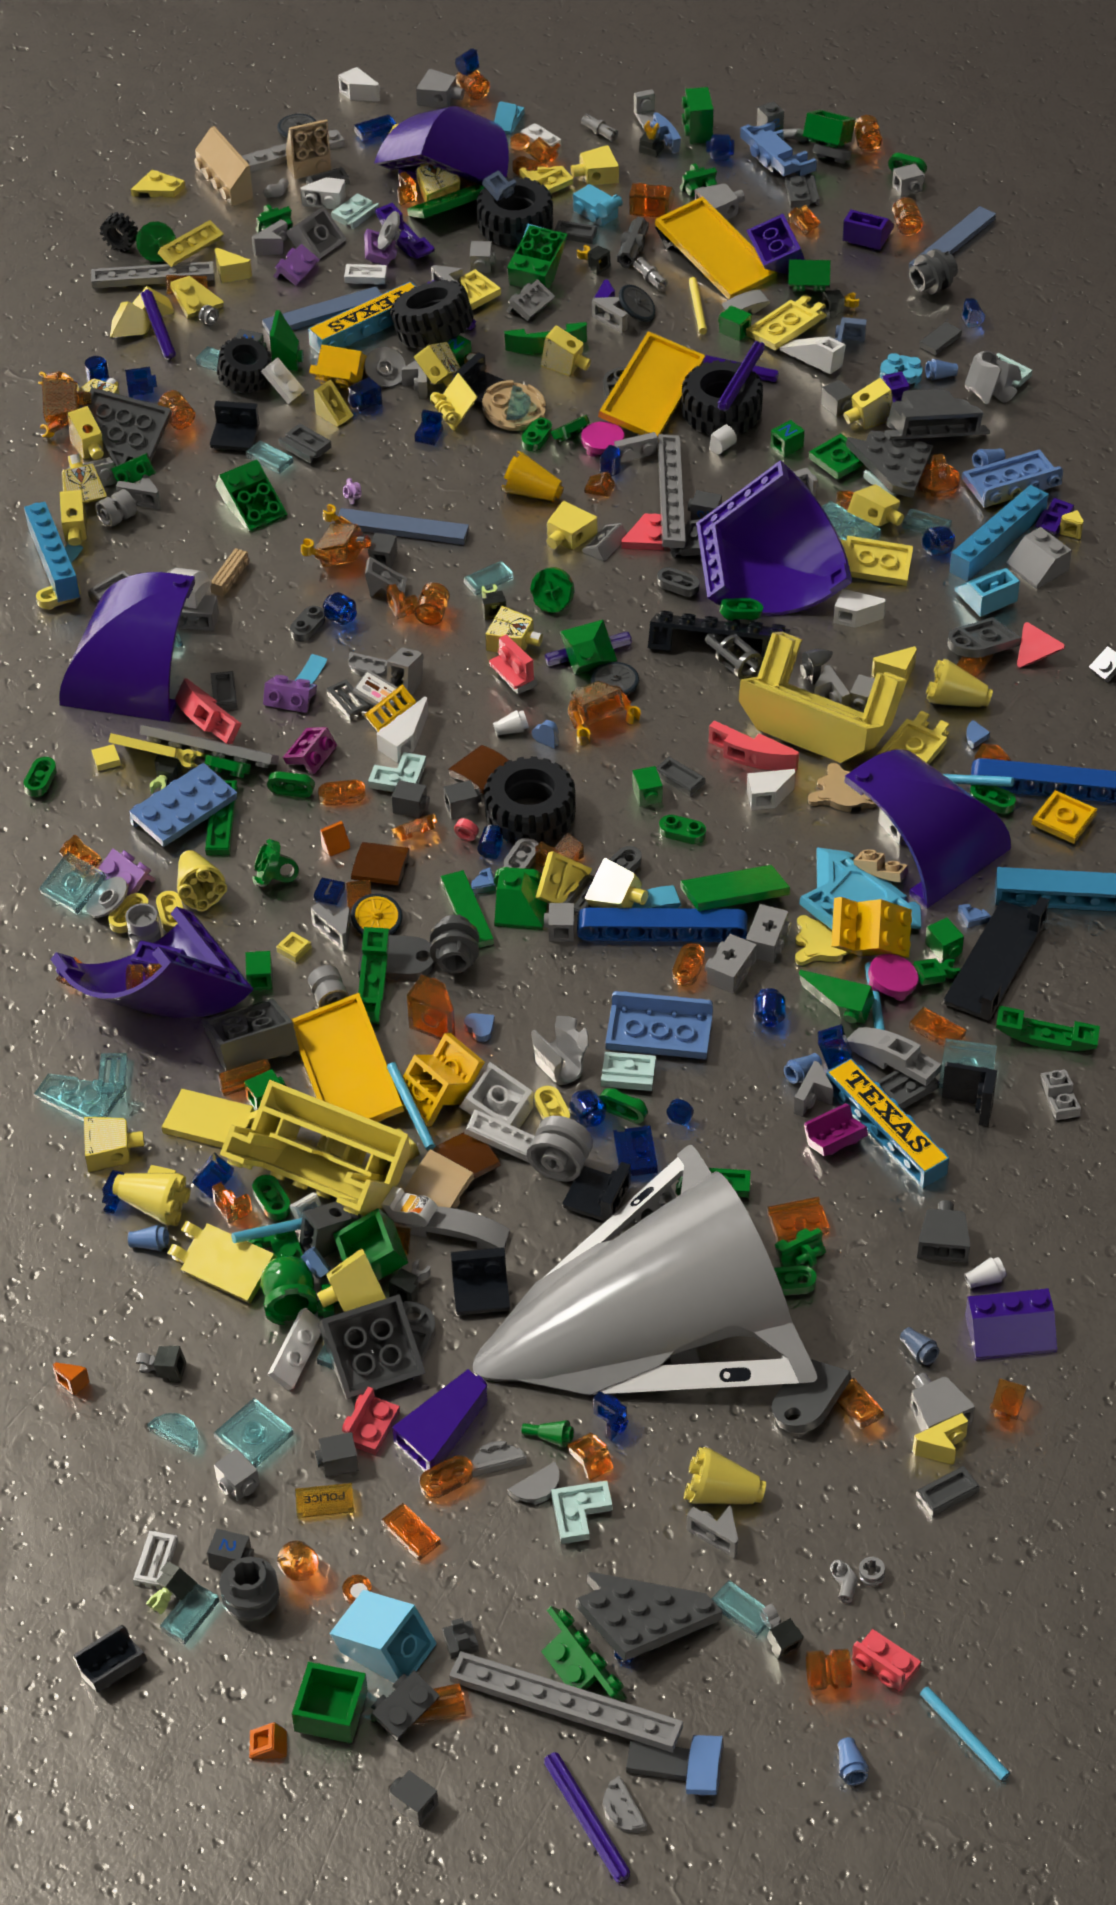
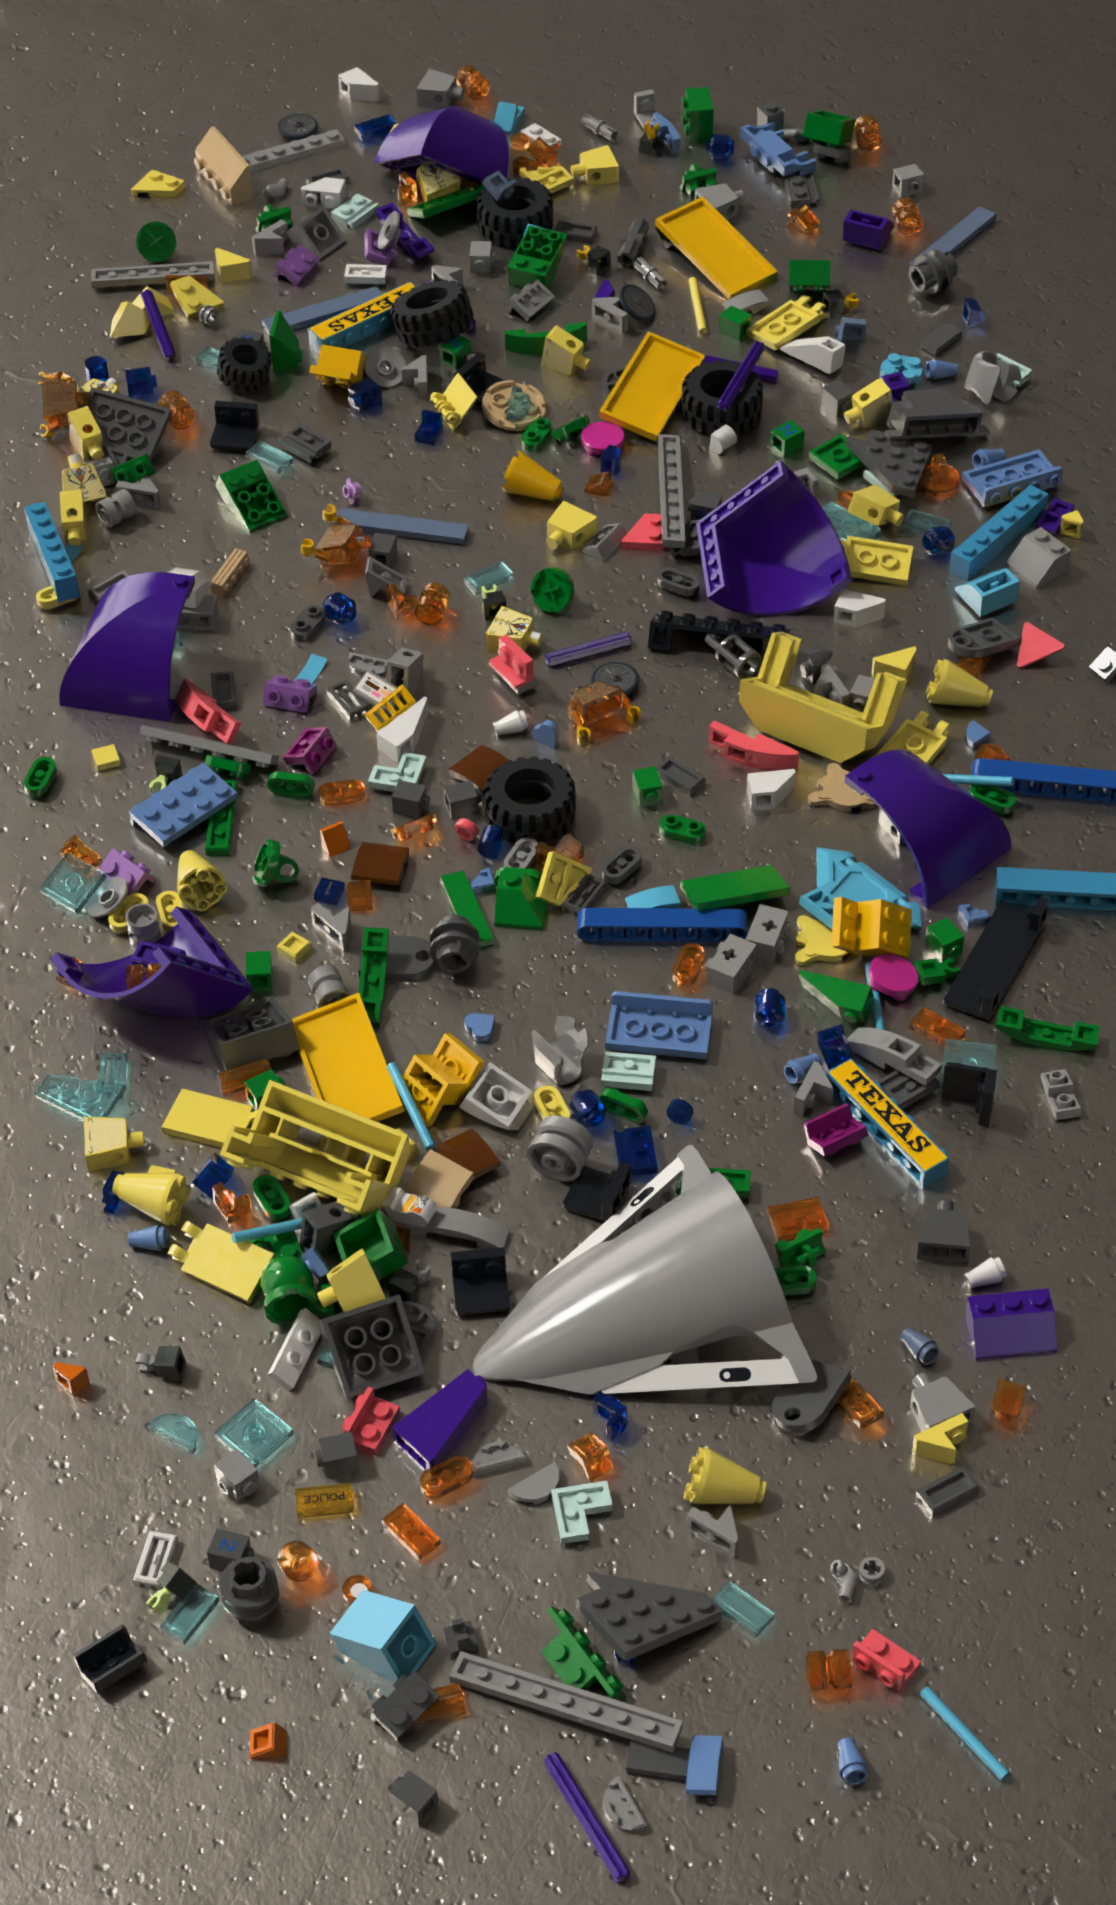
black tyre [100,212,138,252] -> none
light yellow tile [109,733,205,768] -> none
light yellow plate [158,220,224,267] -> none
white plate [261,357,305,404] -> none
tan slope [286,119,332,179] -> none
green piece [292,1661,368,1744] -> none
light yellow slope [314,380,354,427] -> none
yellow wheel [351,893,403,935] -> none
clear orange slope [407,974,456,1040] -> none
light yellow torso [414,342,460,388] -> none
clear blue brick [455,49,479,76] -> none
light yellow wing [459,269,501,310] -> none
white plate [464,1110,535,1162] -> none
green cone [521,1420,574,1448] -> none
light grey brick [544,903,574,942] -> none
green slope [560,620,618,675] -> none
medium azure hinge [573,184,623,227] -> none
torso [585,858,648,908] -> none
light grey plate [614,432,658,463] -> none
clear orange slope [629,183,675,217] -> none
green plate [719,598,763,620] -> none
dark purple slope [746,214,805,275] -> none
pearl dark grey piece [759,1603,804,1659] -> none
tan slope [854,849,908,882] -> none
green plate [888,153,927,174] -> none
yellow plate [1031,790,1098,844] -> none

